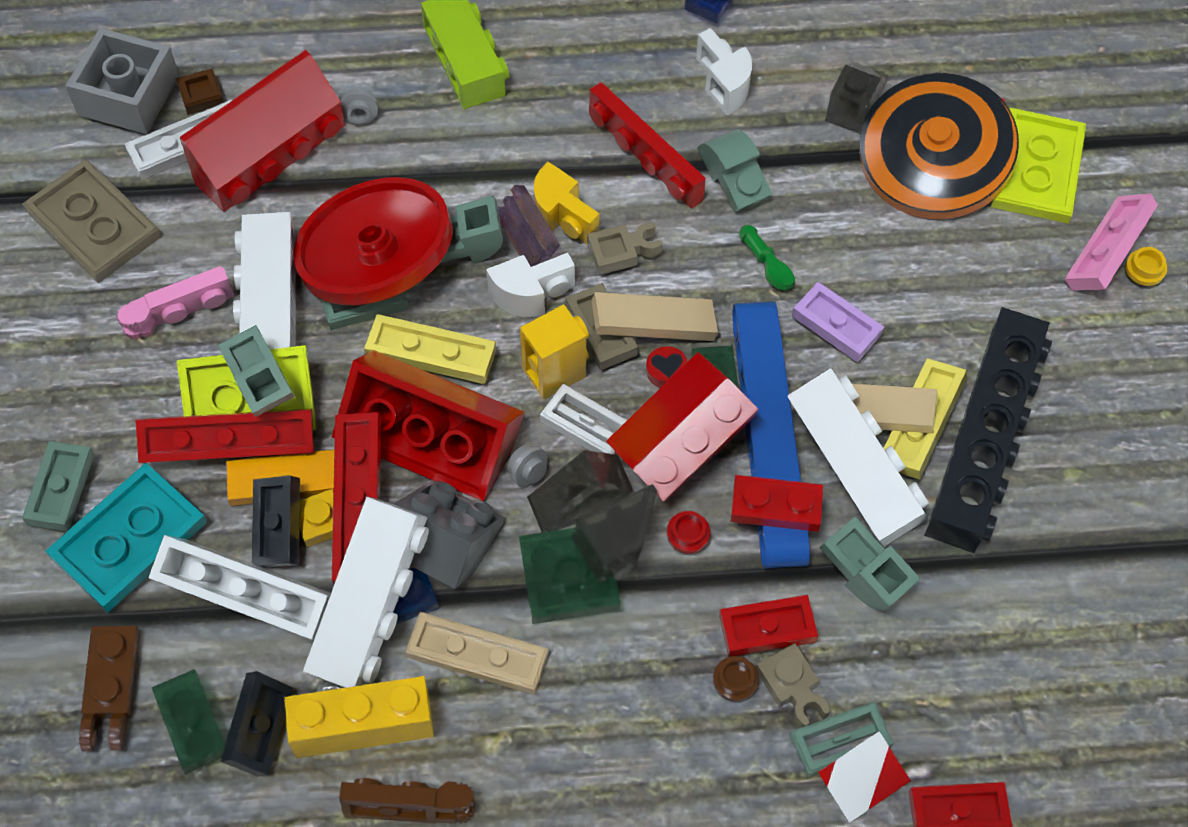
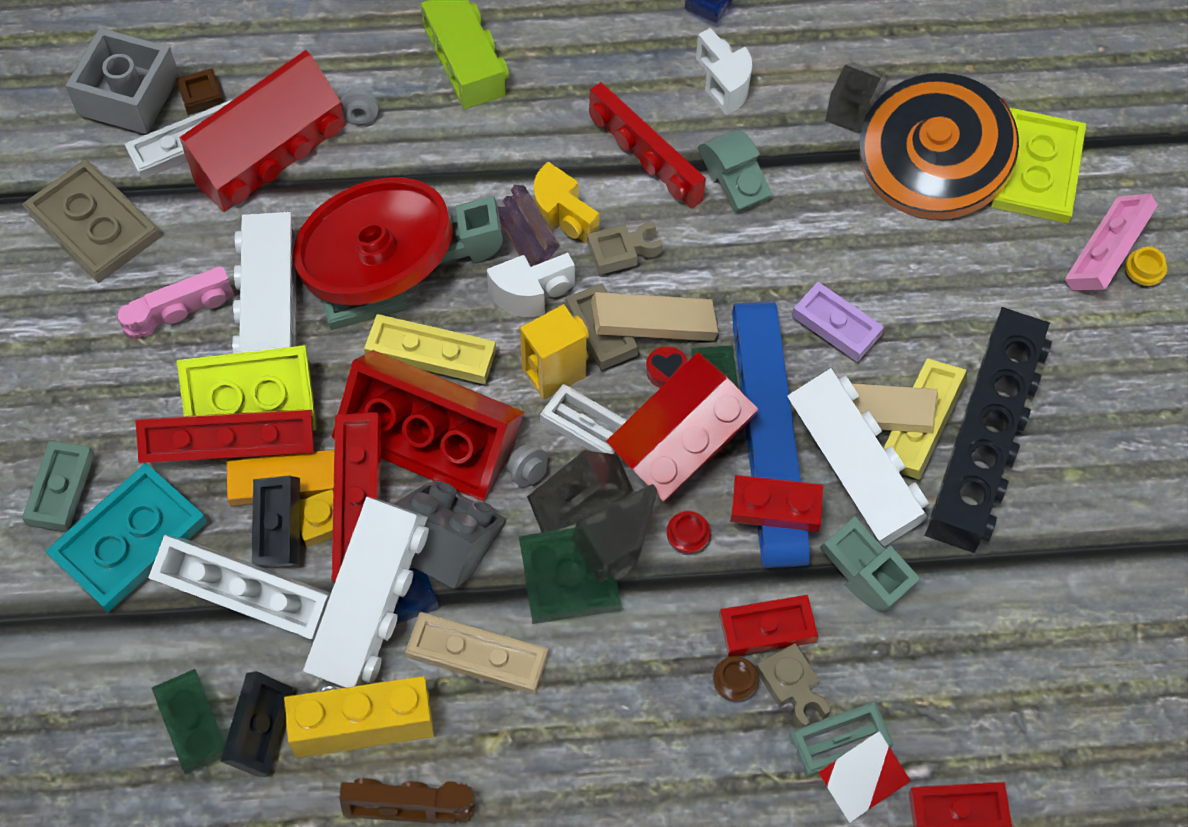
reddish brown hinge [79,626,140,751] -> none
sand green brick [218,325,295,417] -> none
green piece [739,225,795,290] -> none

